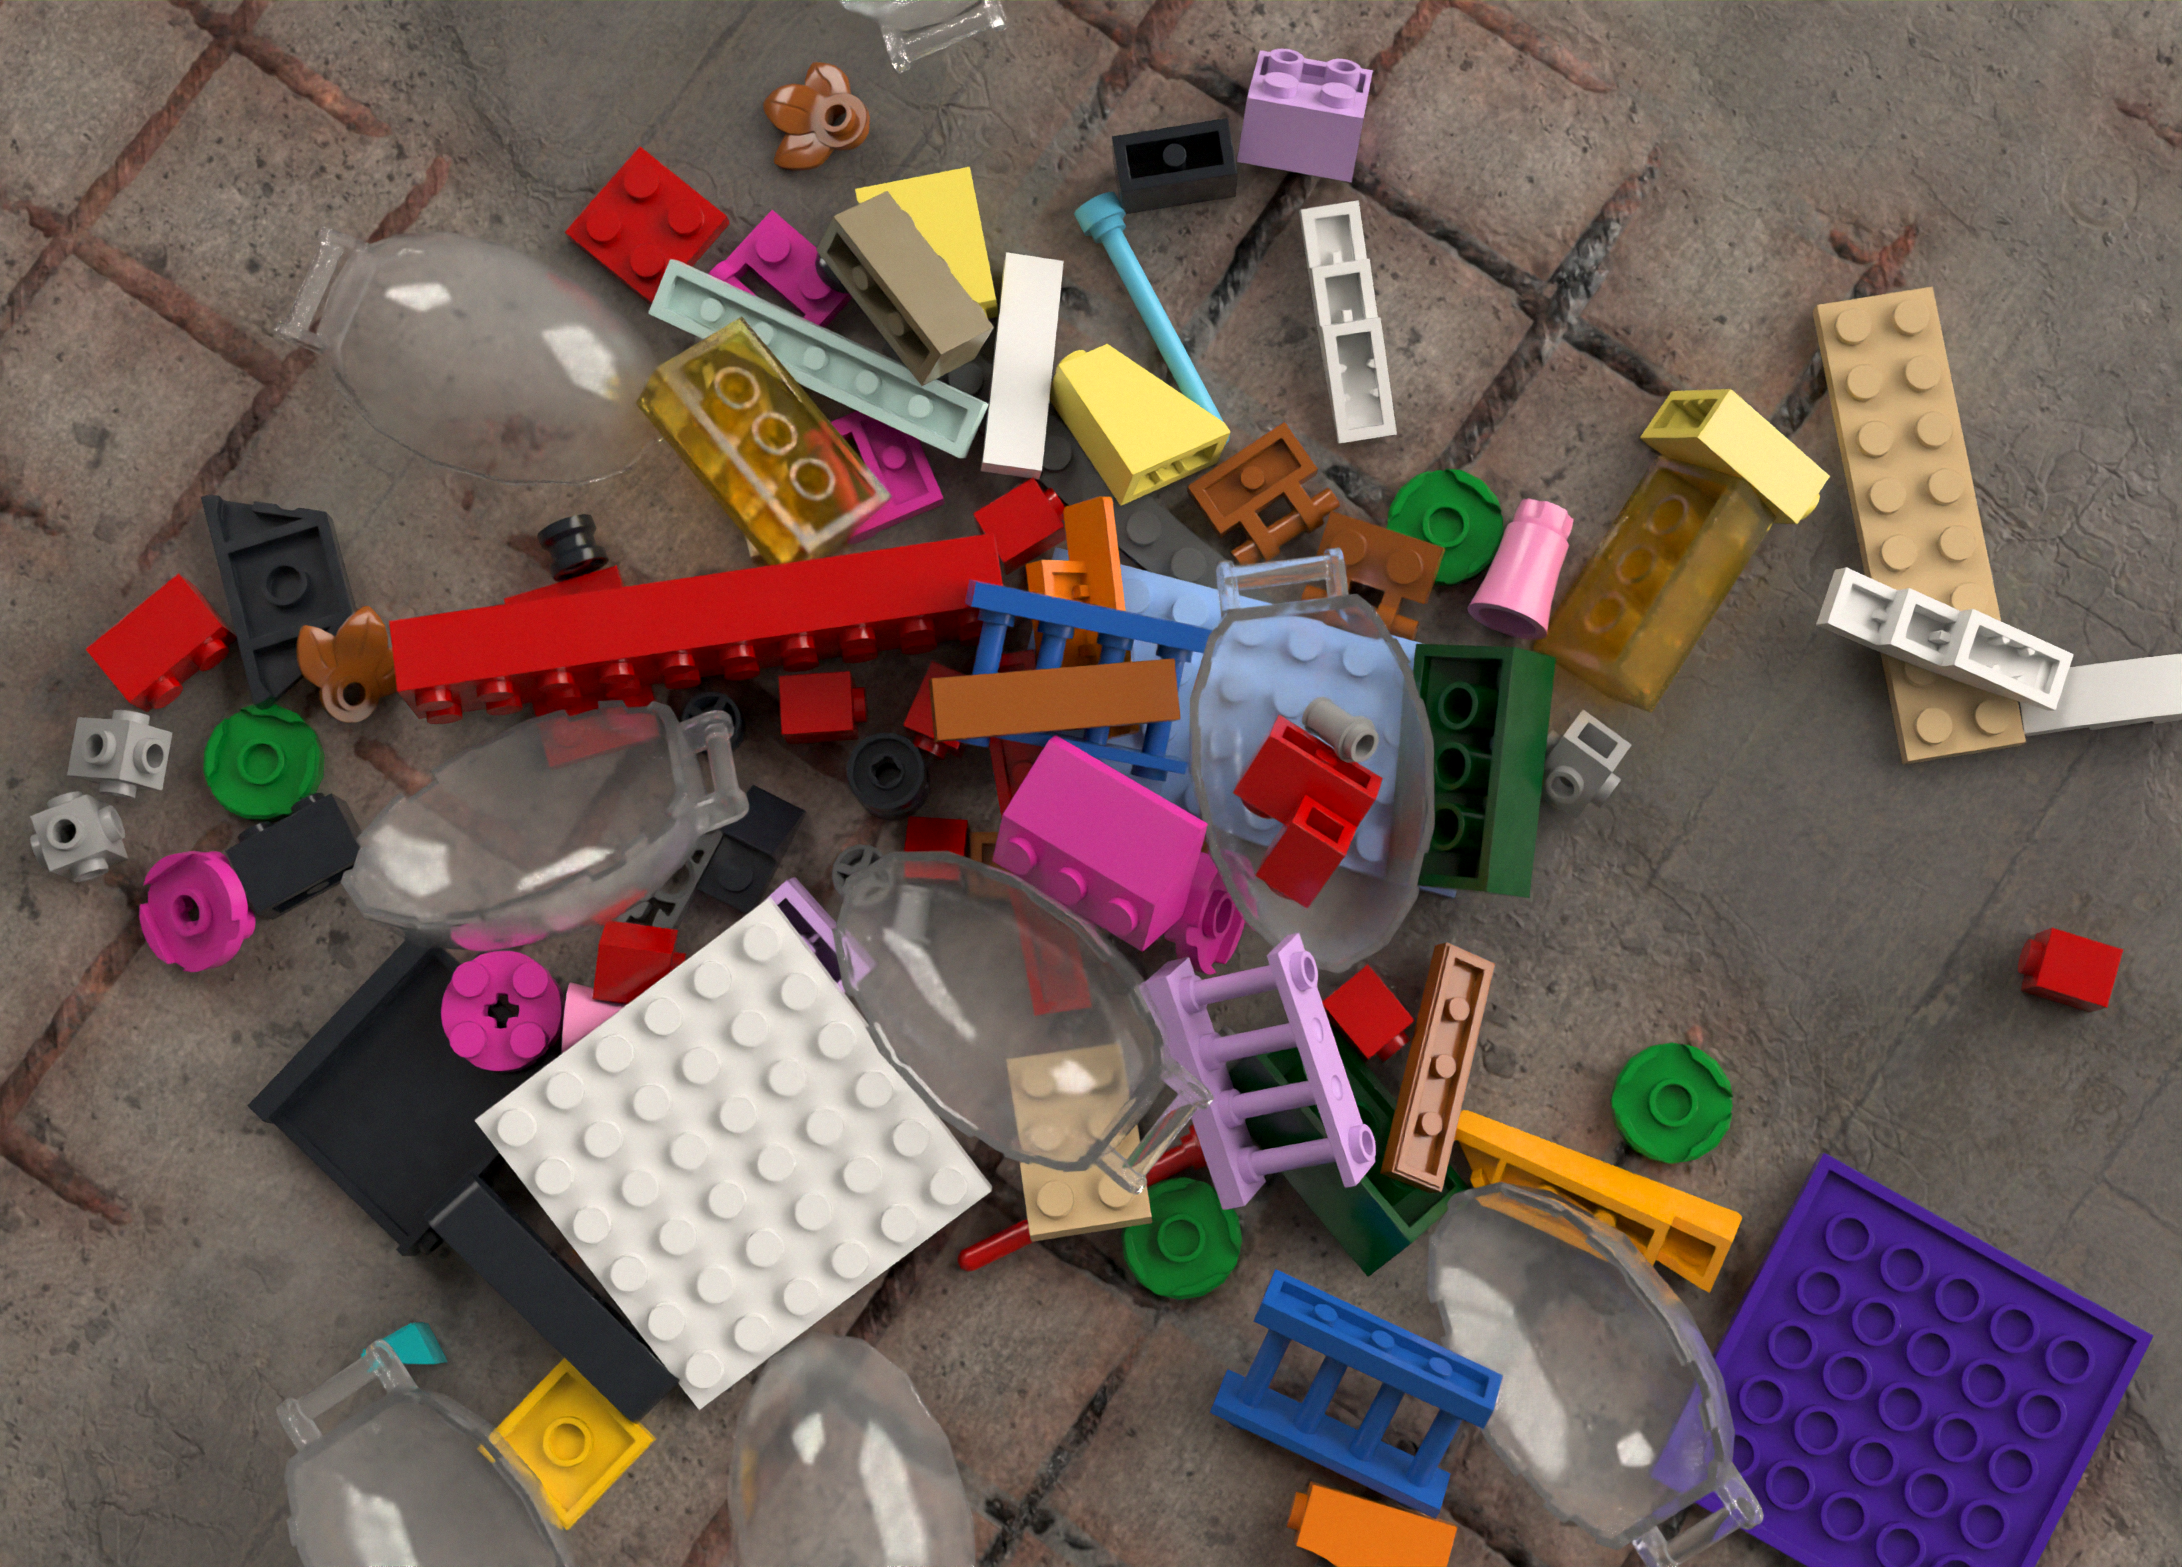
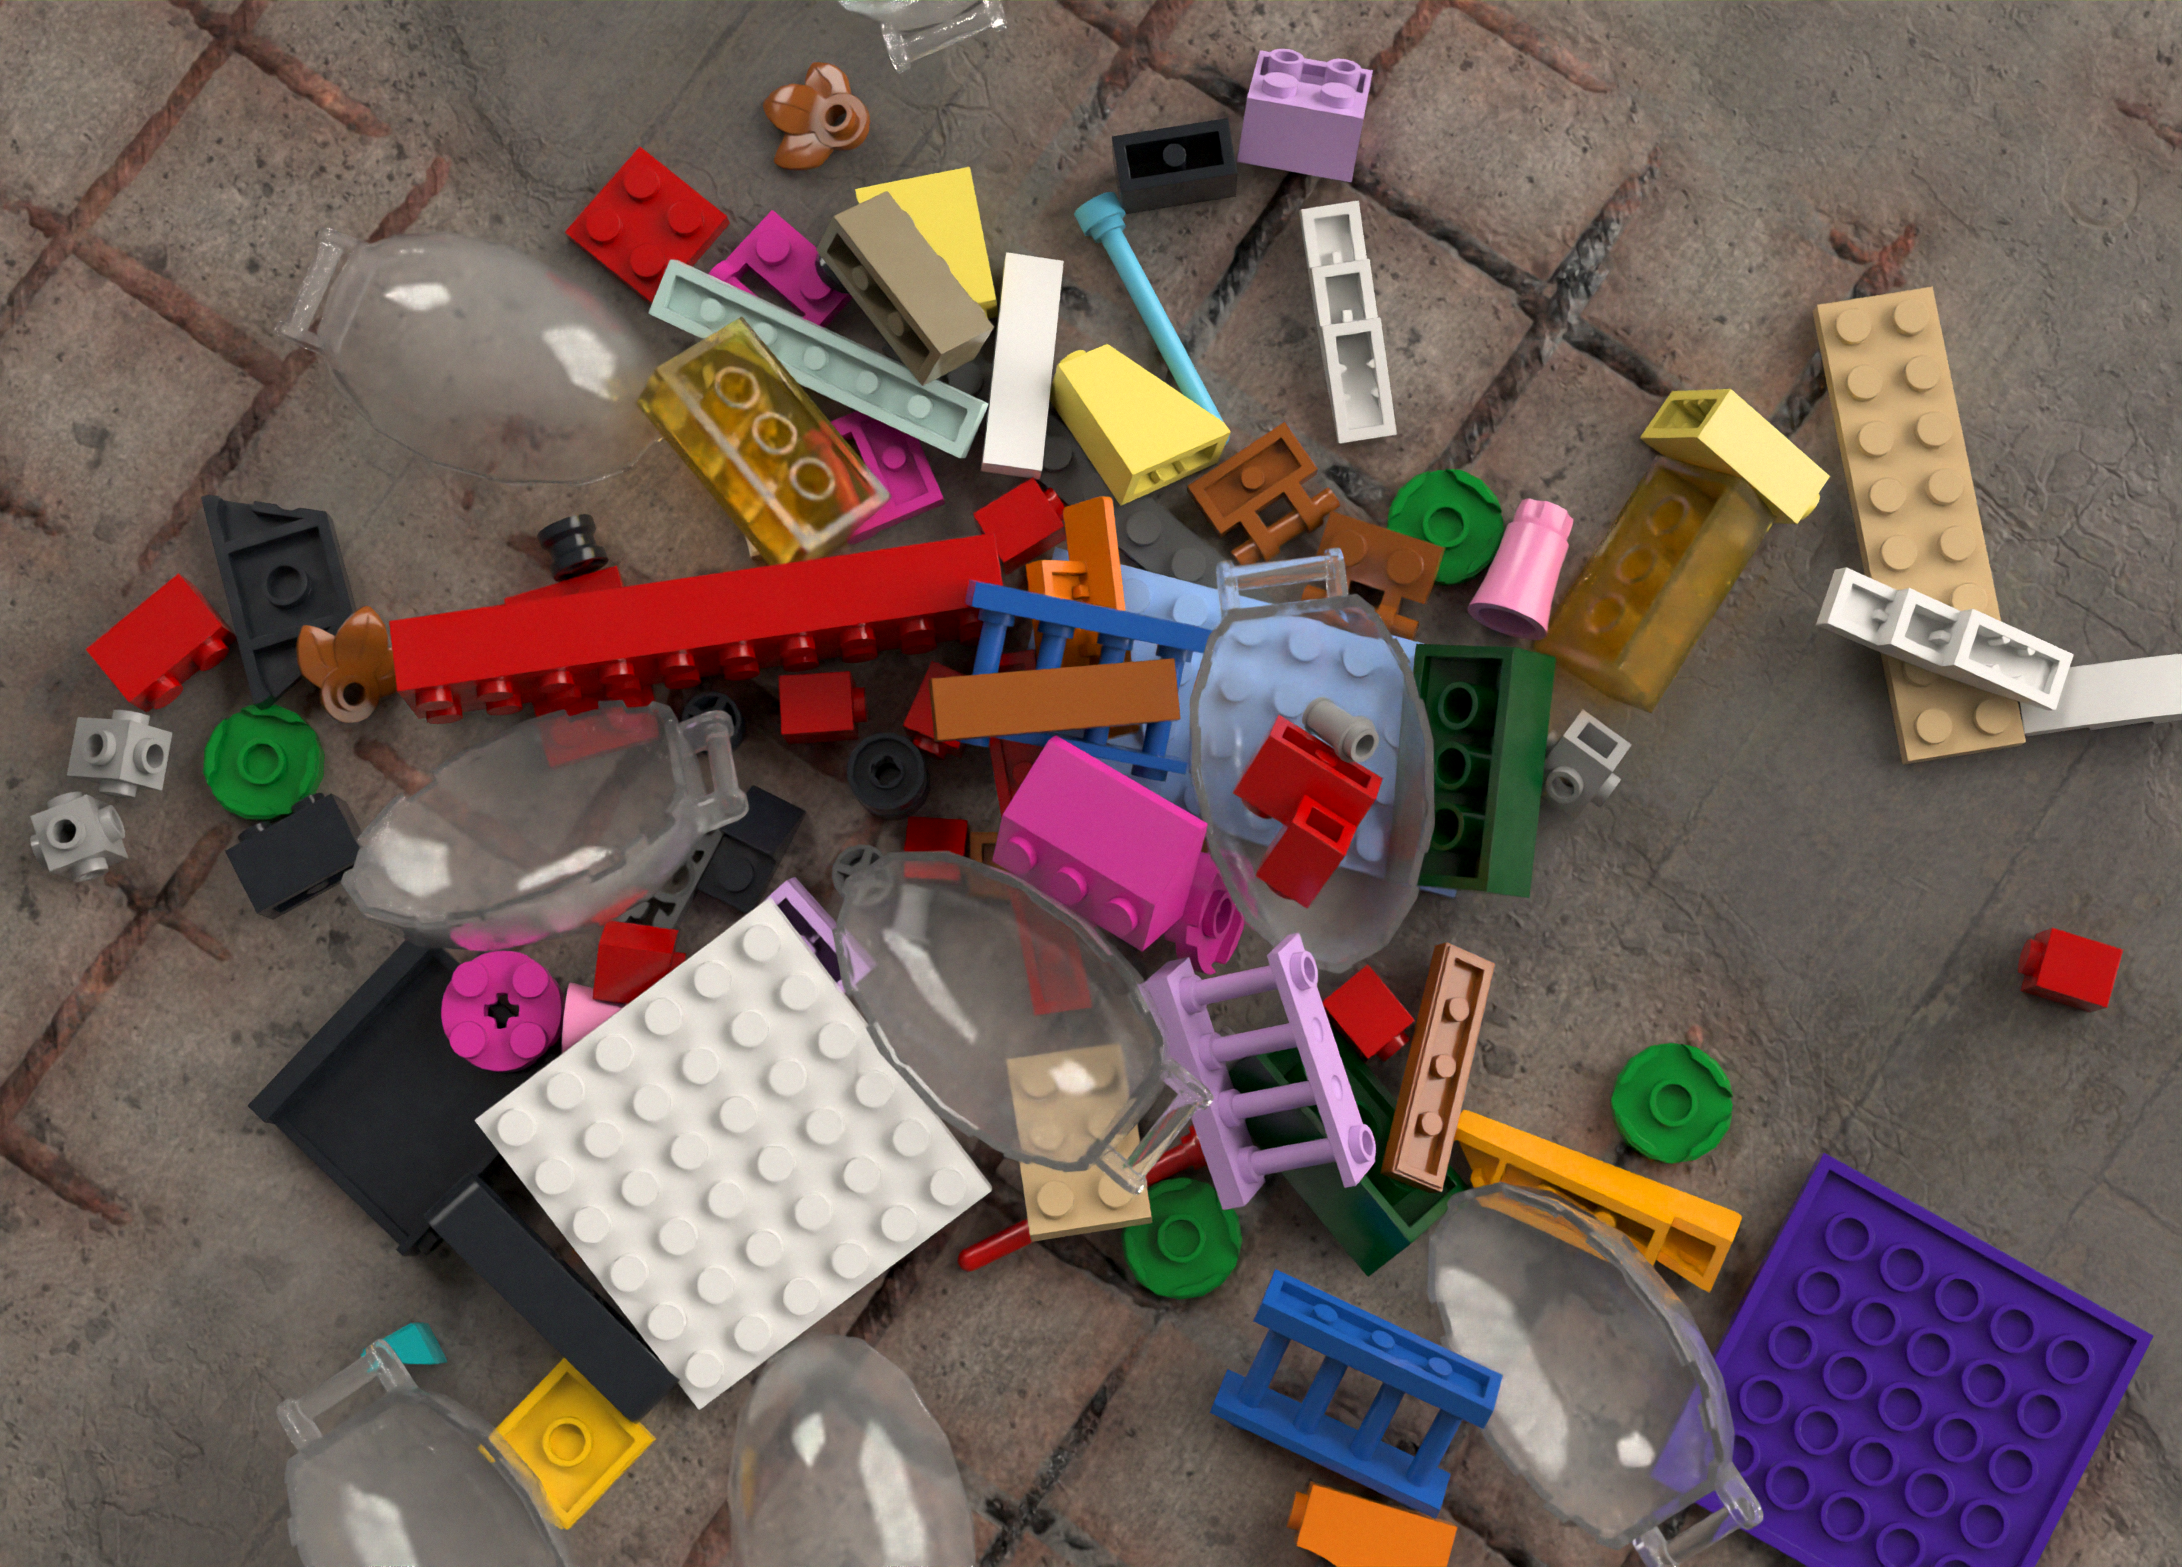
dark pink plate [139,851,256,972] -> none

